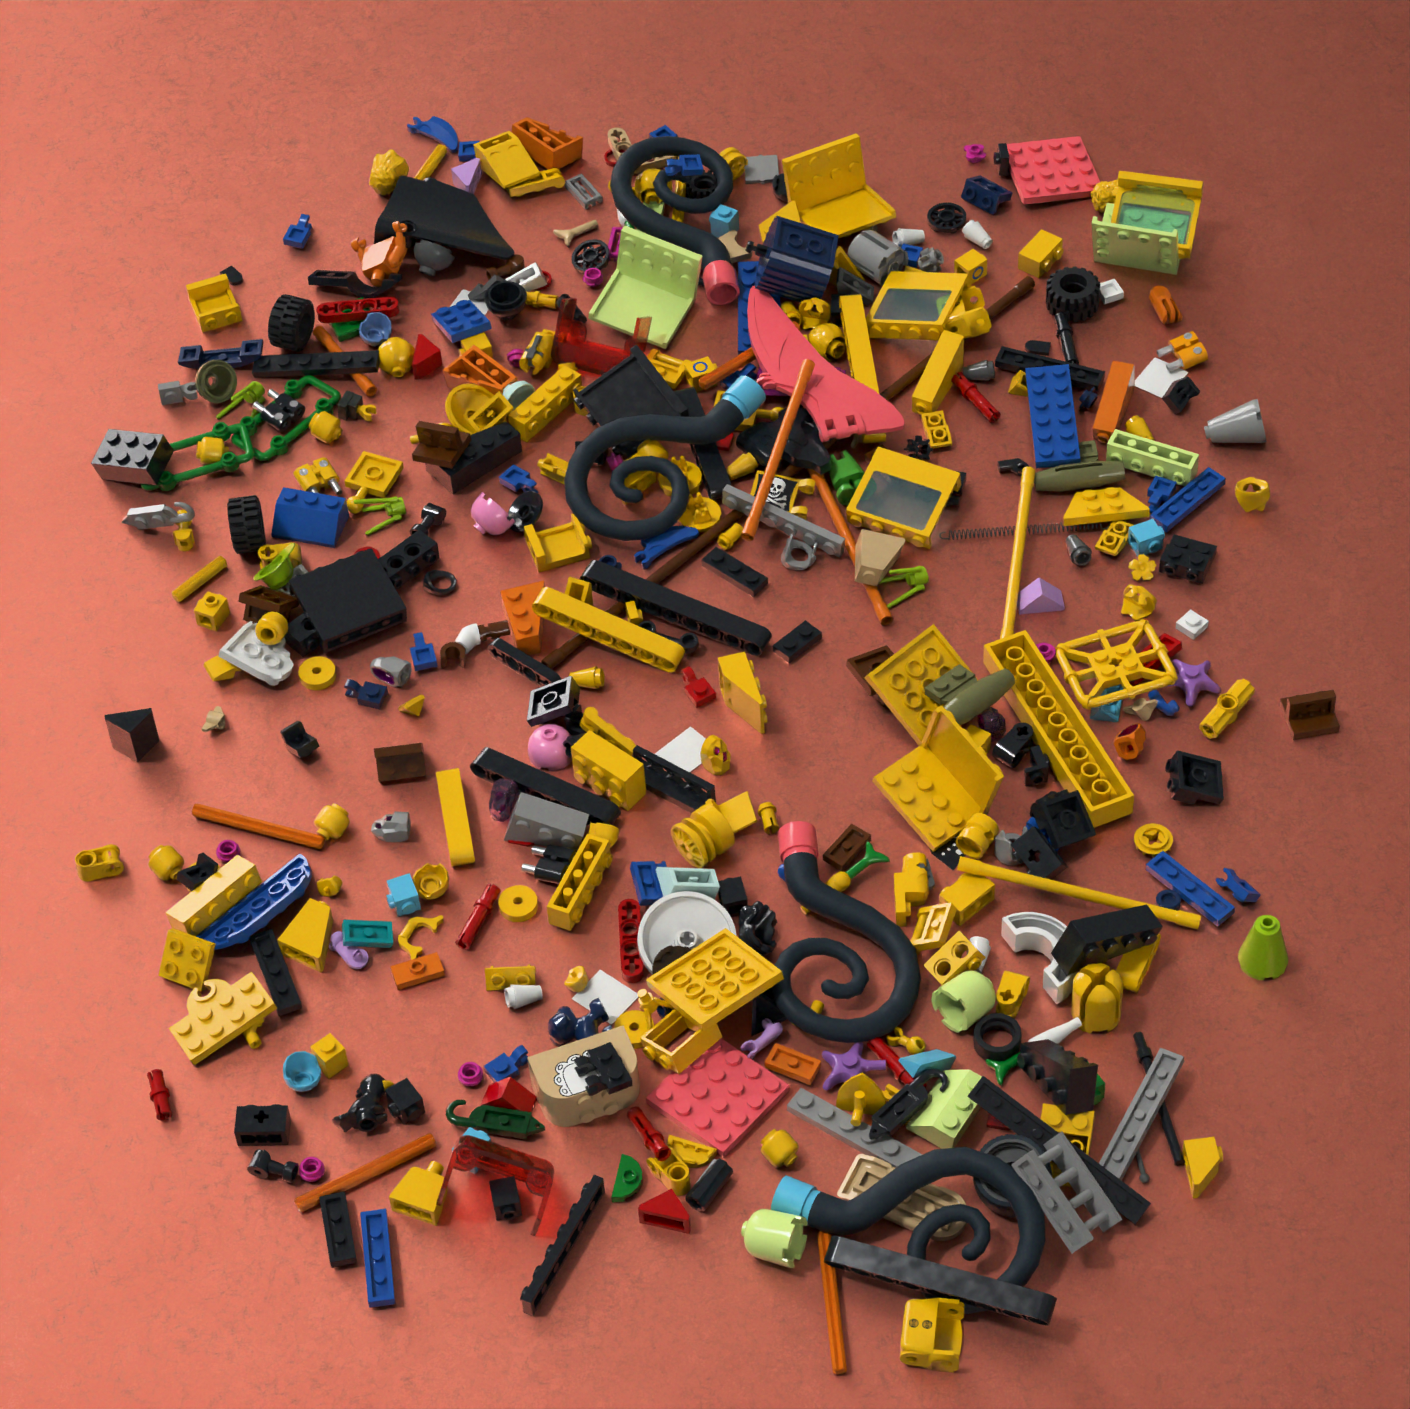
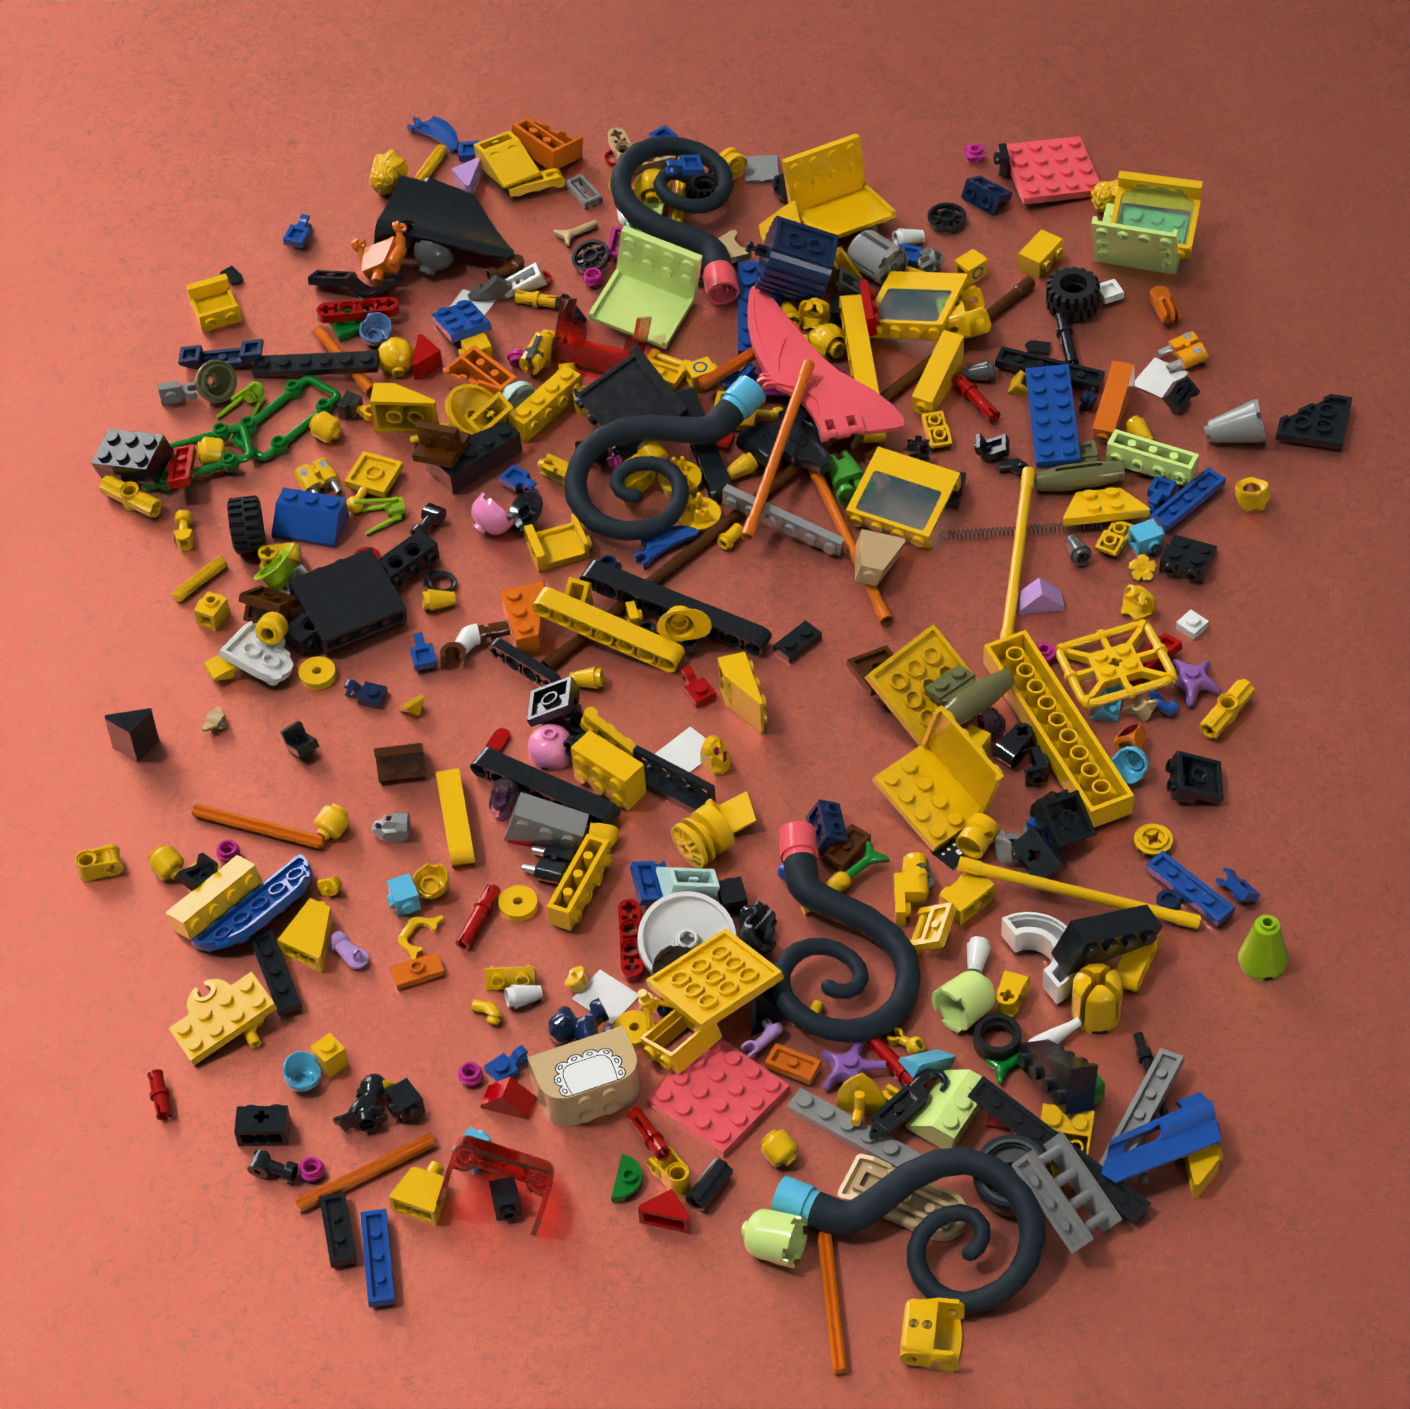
light grey plate [122,502,195,530] -> none
yellow plate [158,928,215,991] -> none
black piece [252,389,305,432] -> none
black tyre [268,294,315,352] -> none
teal plate [342,920,393,948] -> none
light grey rock [370,656,412,687] -> none
dark green plate [445,1100,545,1139] -> none
black piece [484,281,527,320] -> none
black plate [520,1175,605,1316] -> none
black plate [574,1042,632,1096] -> none
yellow tile [667,1135,717,1168] -> none
black plate [701,547,768,597] -> none
medium azure brick [709,204,739,238] -> none
flag [750,470,815,520] -> none
yellow pin [758,802,779,834] -> none
light grey piece [781,533,818,571] -> none
black beam [824,1236,1057,1326] -> none
lime plant [879,566,929,609] -> none
yellow brick [924,931,986,985] -> none
white cone [962,220,993,249] -> none
reddish brown bracket [1280,690,1340,740] -> none
none -> yellow piece [99,475,163,518]
none -> red plate [167,444,196,489]
none -> yellow slope [370,383,439,433]
none -> yellow cone [422,589,456,611]
none -> yellow arm [471,999,502,1025]
none -> red piece [486,728,510,753]
none -> yellow piece [657,605,712,642]
none -> dark blue bracket [806,799,848,856]
none -> red plate [859,279,880,337]
none -> black bracket [974,433,1010,463]
none -> blue panel [1101,1092,1222,1184]
none -> medium azure hair [1111,746,1149,784]
none -> black plate [1276,394,1353,450]

